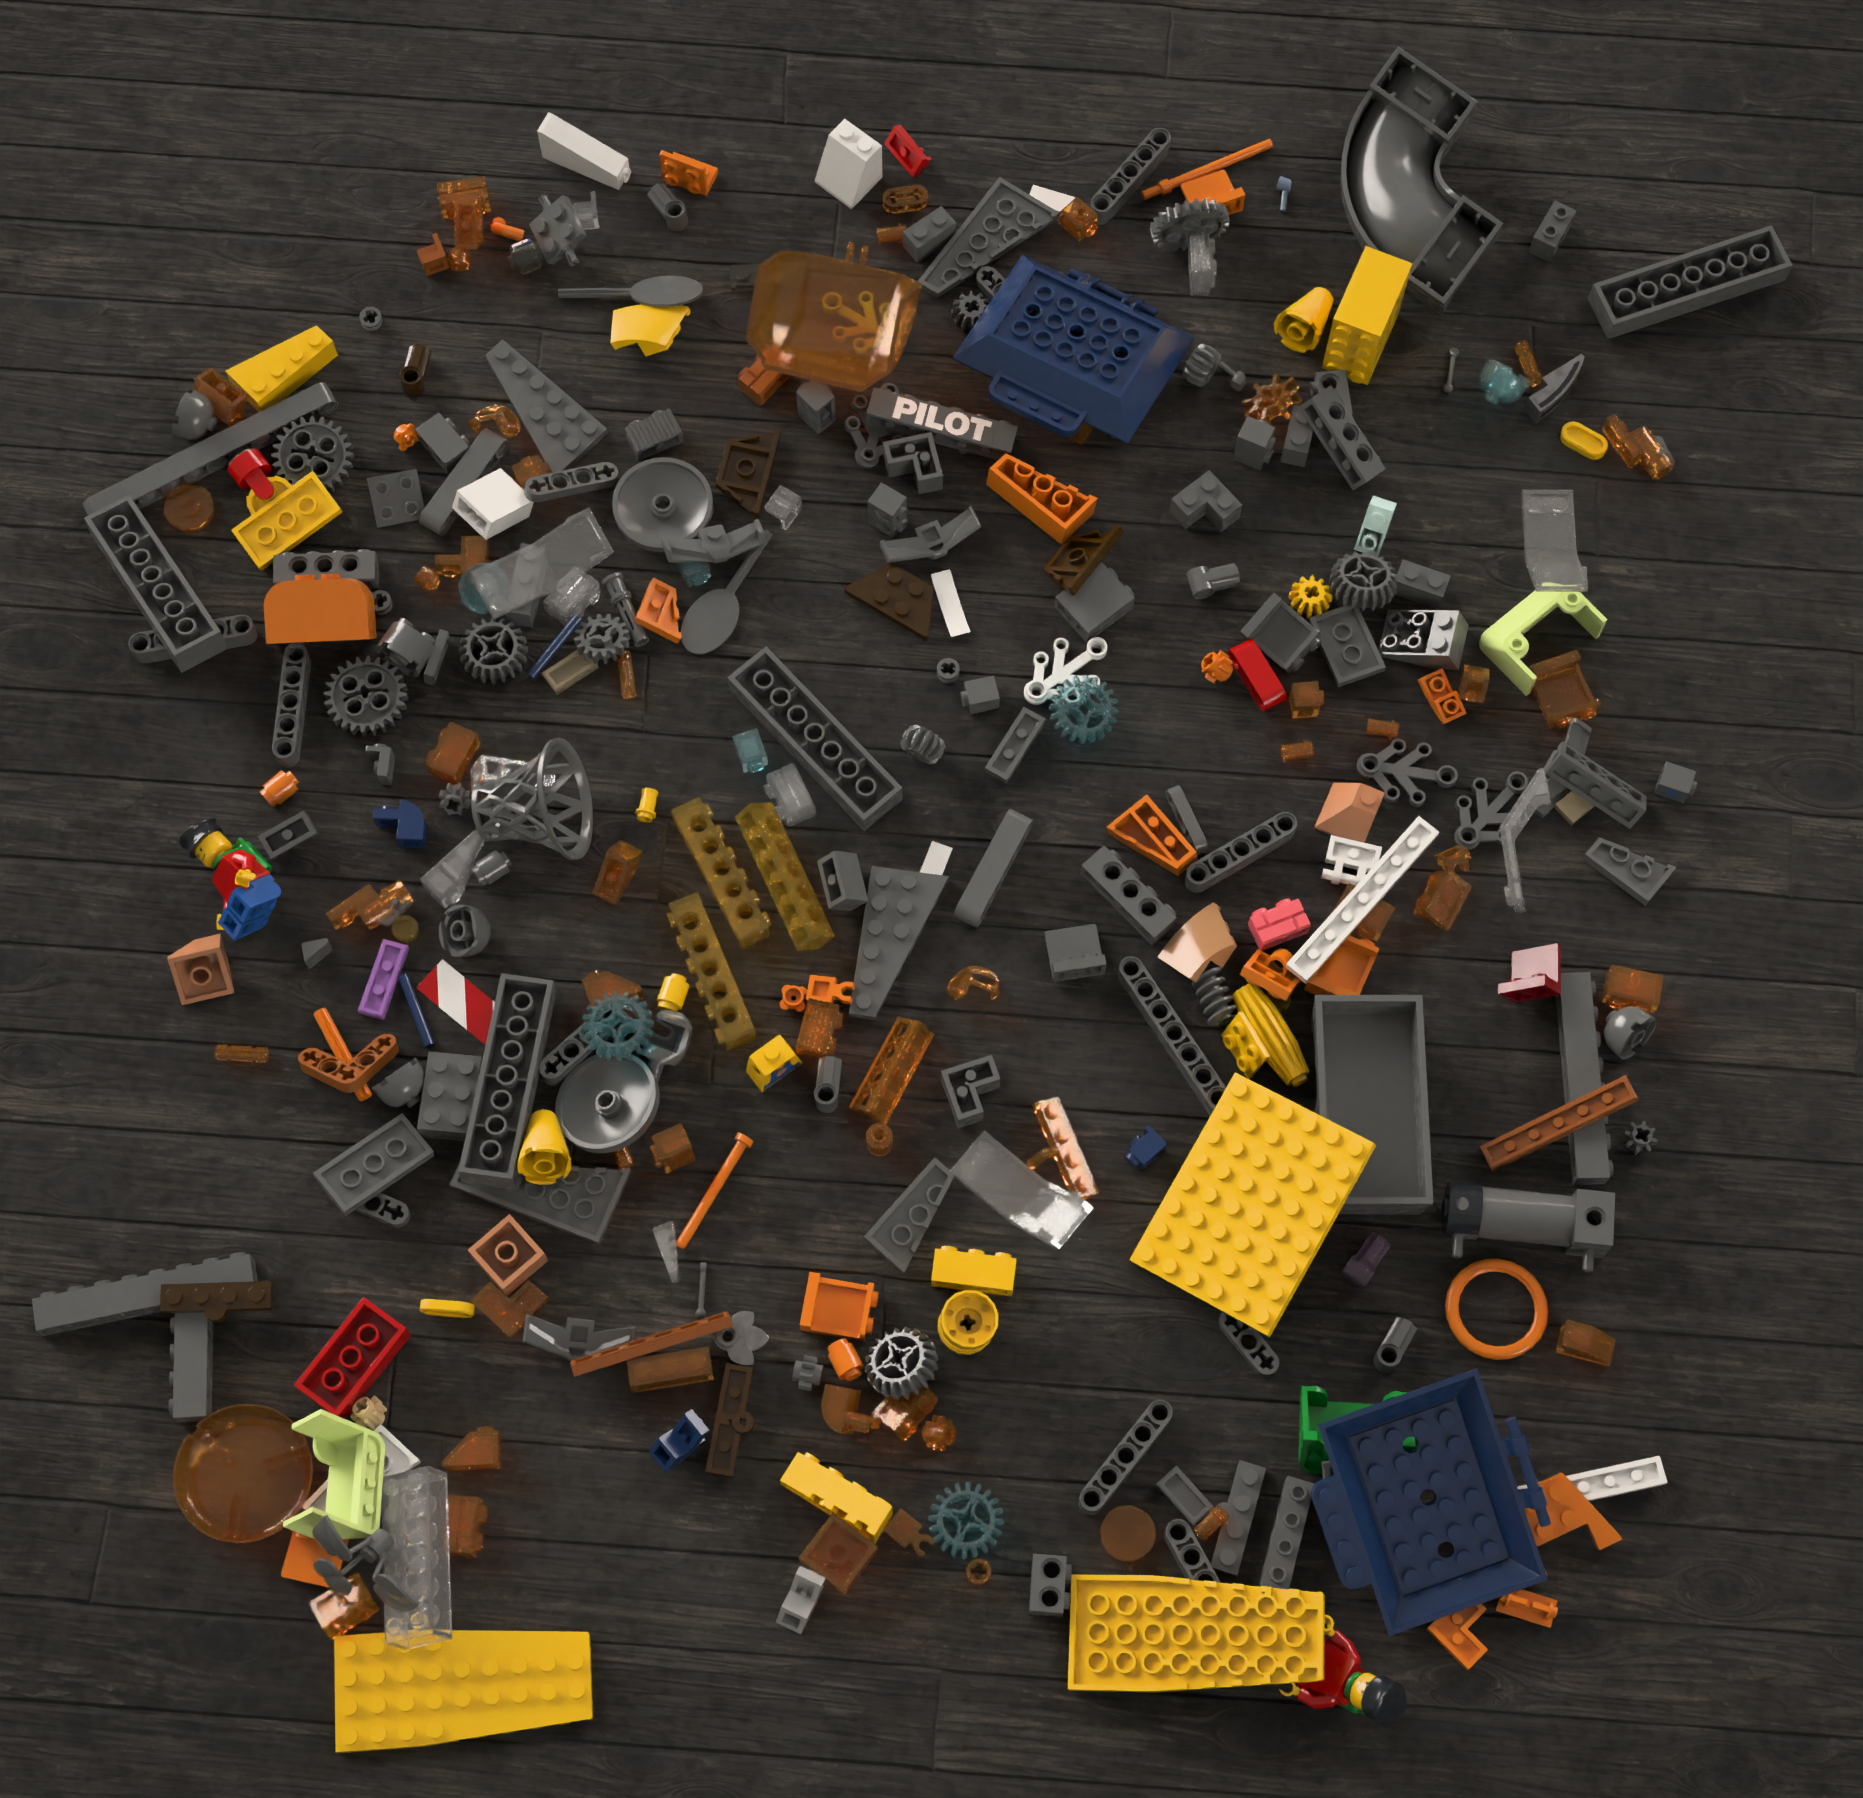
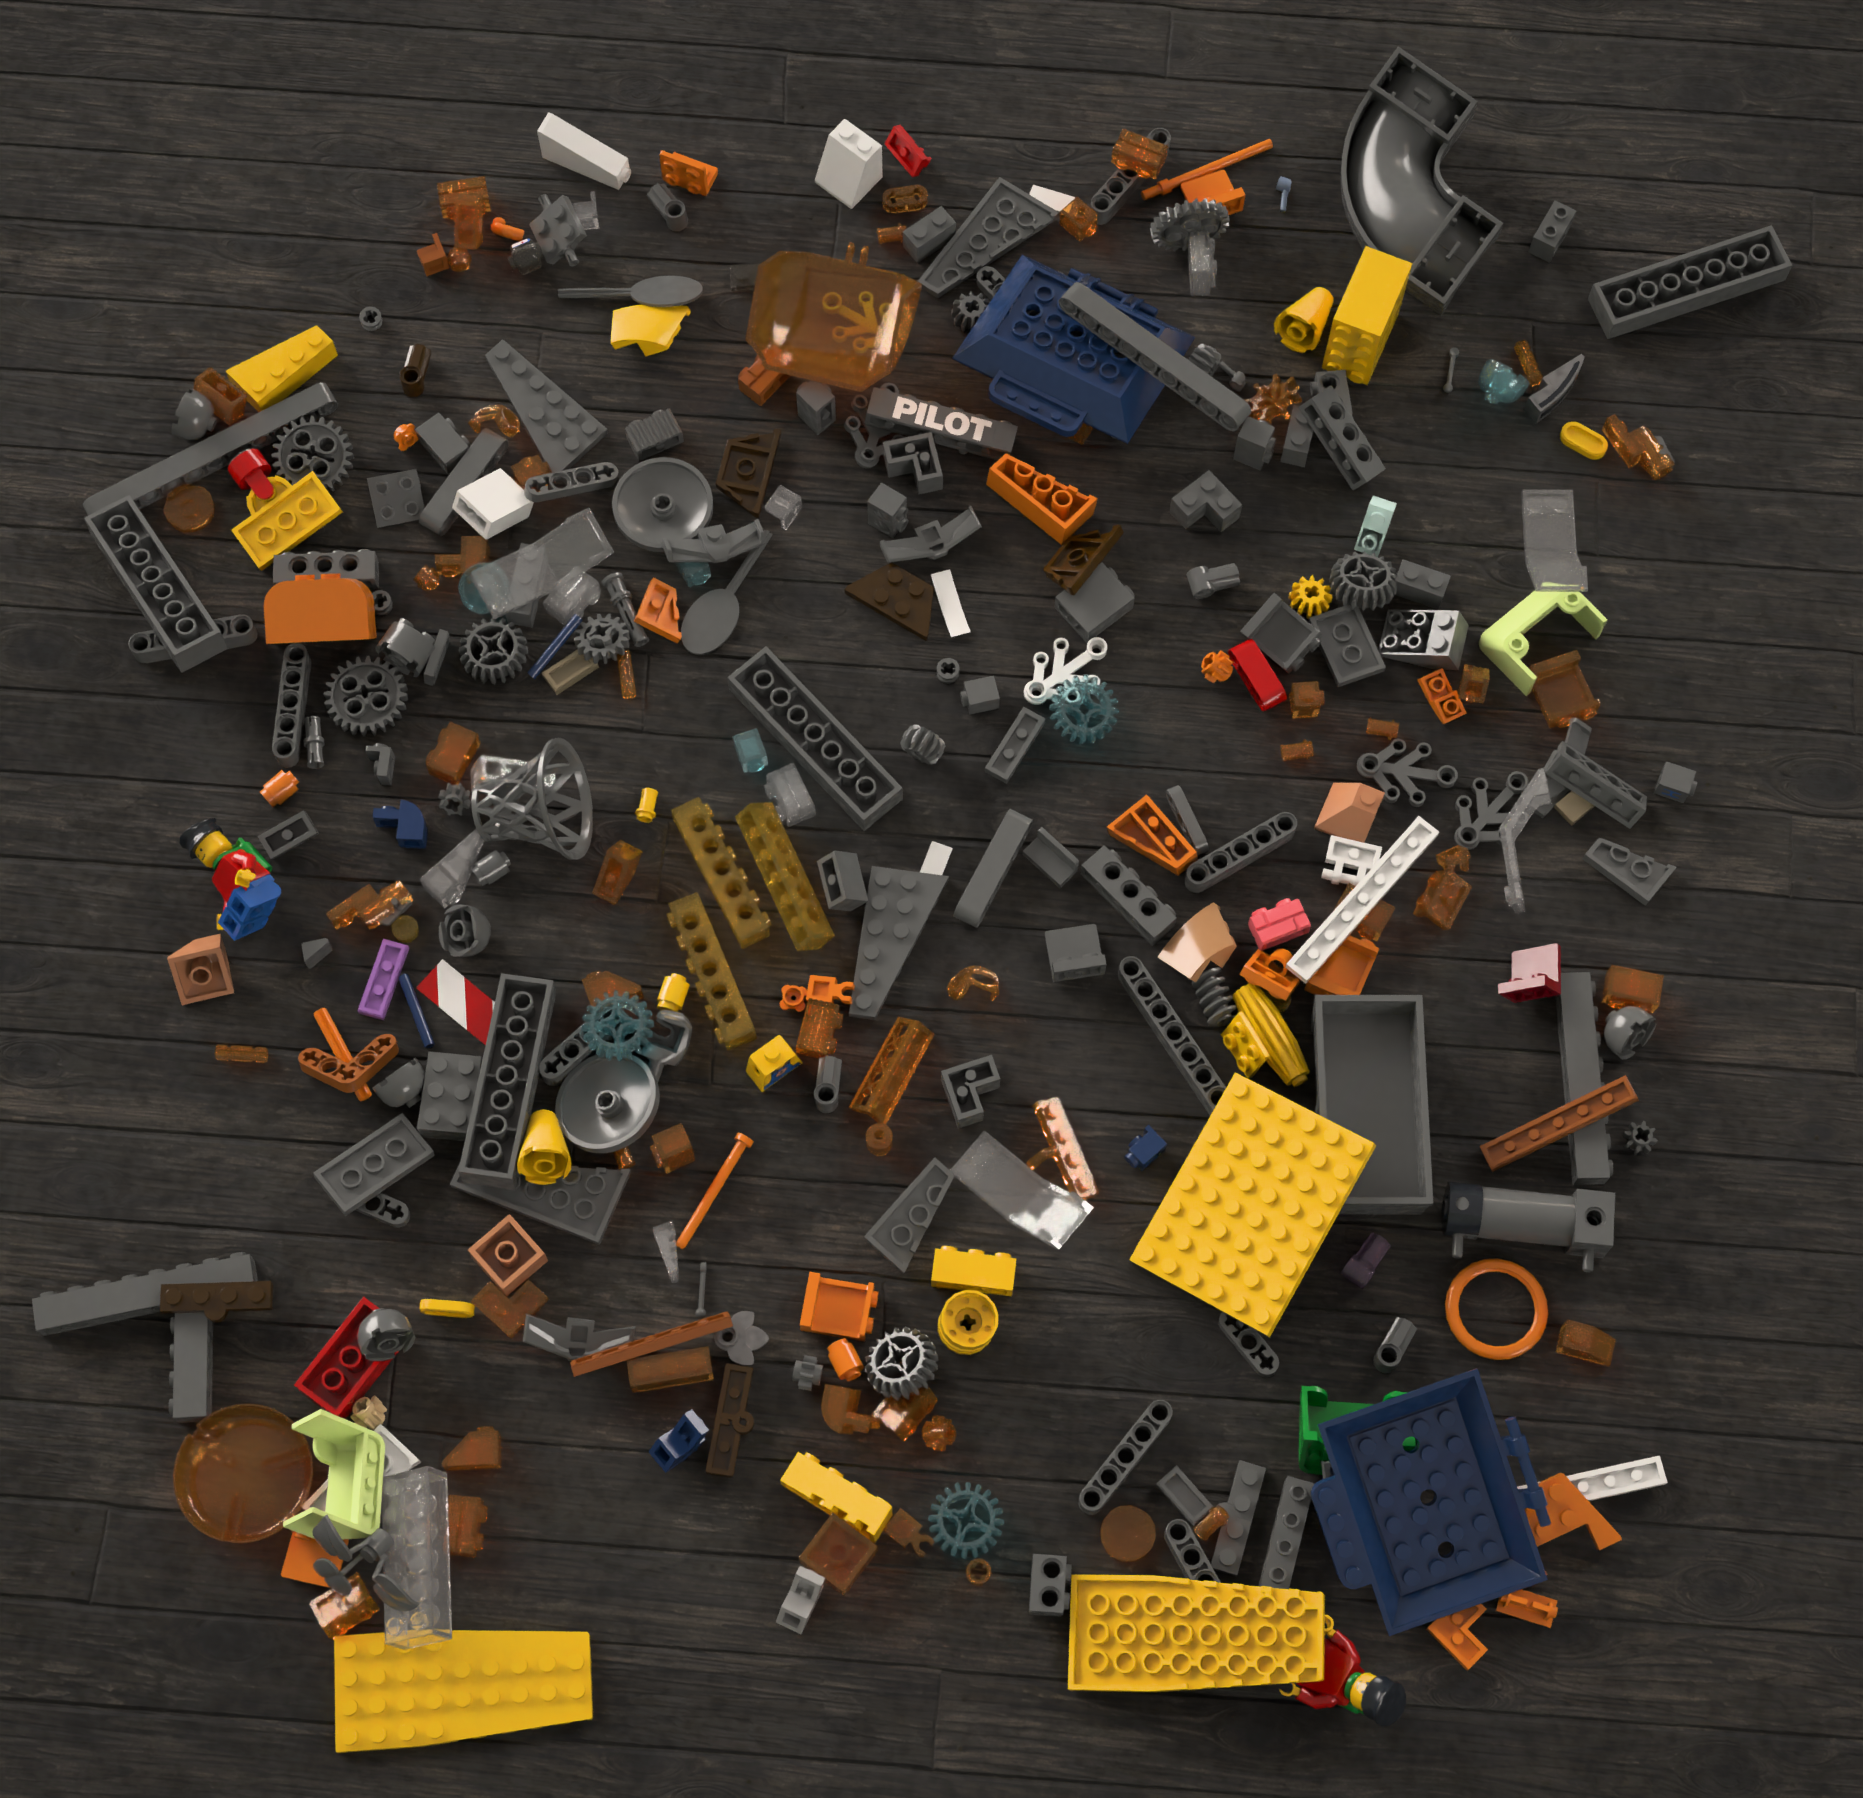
none -> dark grey pin [303,716,325,769]
none -> dark grey cylinder [357,1308,415,1361]
none -> dark grey panel [1022,827,1079,888]
none -> dark grey beam [1058,282,1251,431]
none -> clear orange brick [1111,129,1168,180]

